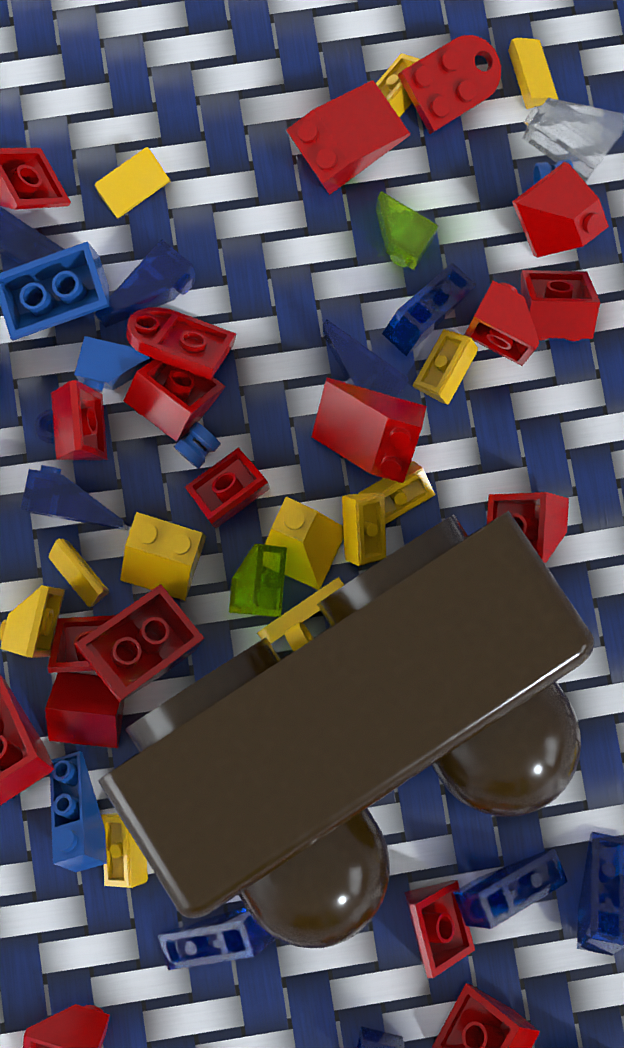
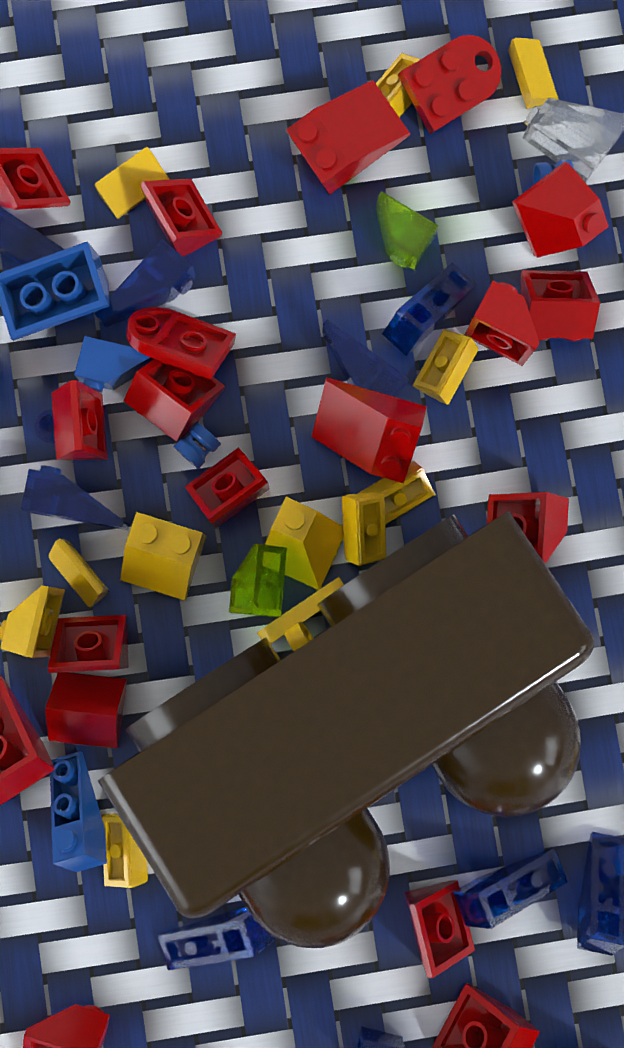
red slope [75,584,204,702] -> none
none -> red slope [140,179,223,259]

